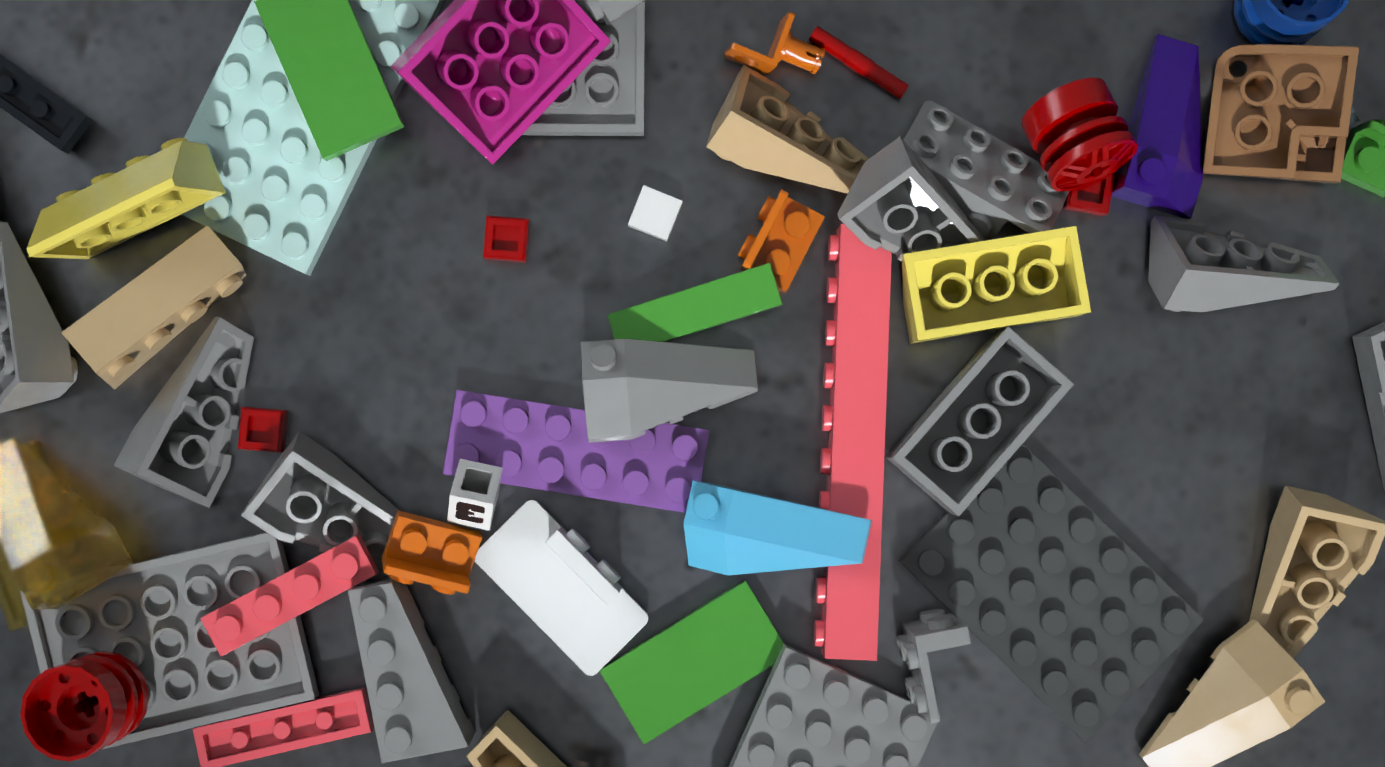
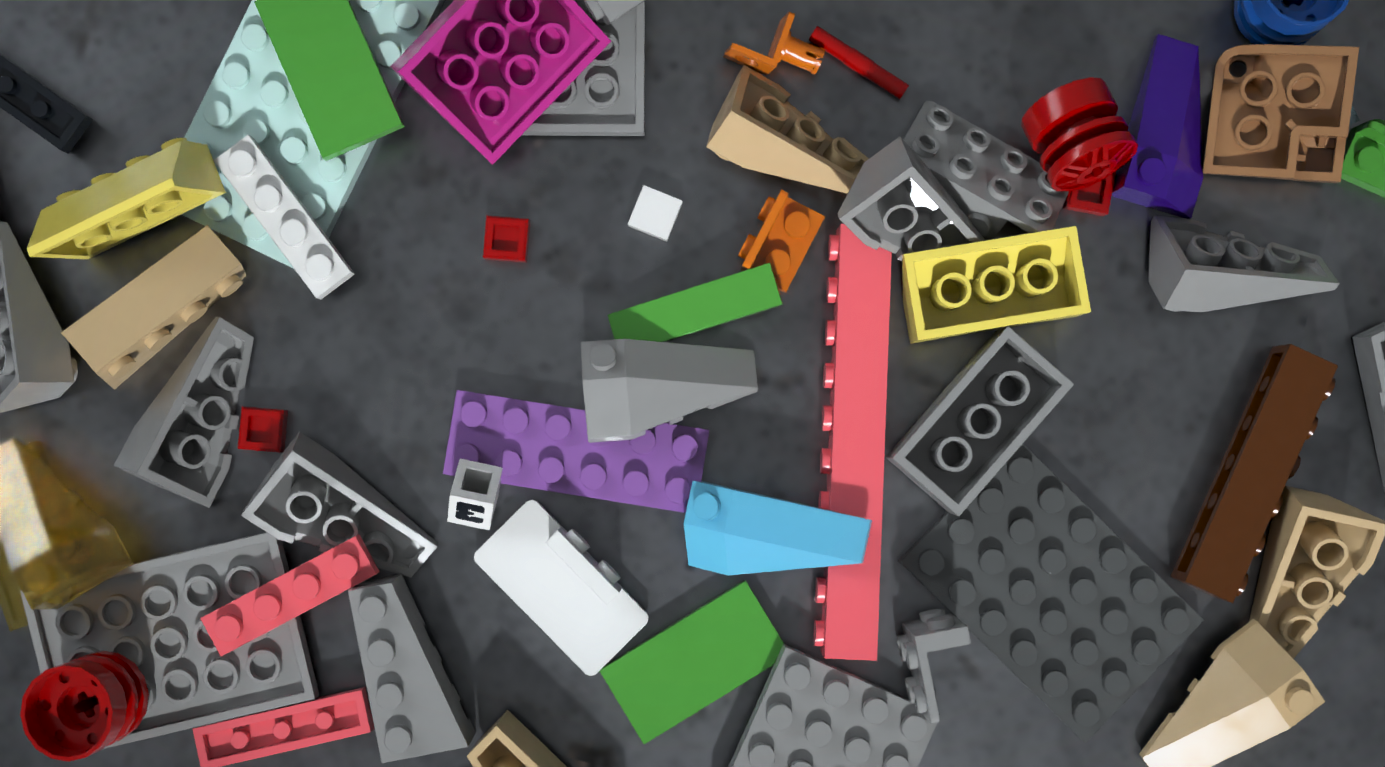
orange bracket [382,510,482,595] -> none
none -> white plate [213,135,355,300]
none -> reddish brown brick [1170,344,1338,603]

